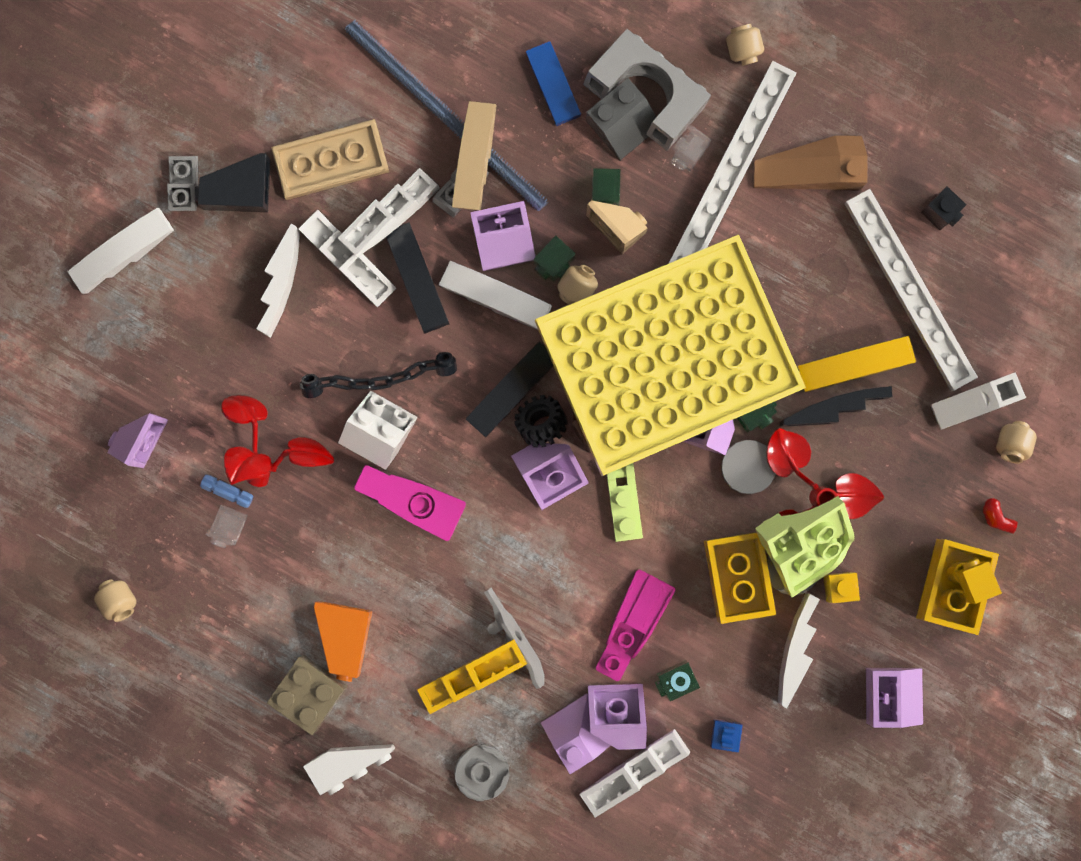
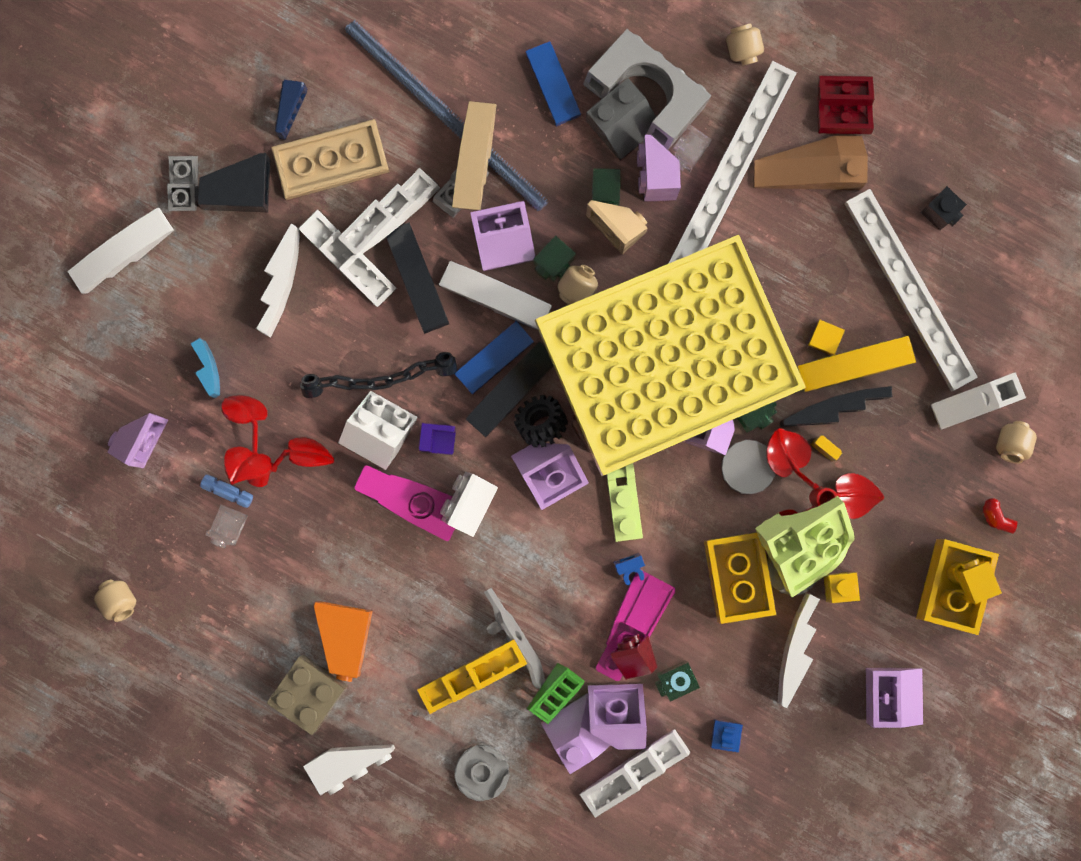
none -> dark azure slope [191,338,220,398]
none -> dark blue slope [275,79,308,140]
none -> dark purple panel [419,423,456,455]
none -> white slope [440,472,498,537]
none -> blue tile [454,321,534,395]
none -> bright green slope [527,663,585,724]
none -> dark red slope [610,633,657,680]
none -> blue tile [613,553,645,585]
none -> lavender slope [637,135,681,201]
none -> yellow tile [808,320,845,356]
none -> yellow tile [810,435,842,462]
none -> dark red slope [818,76,875,134]

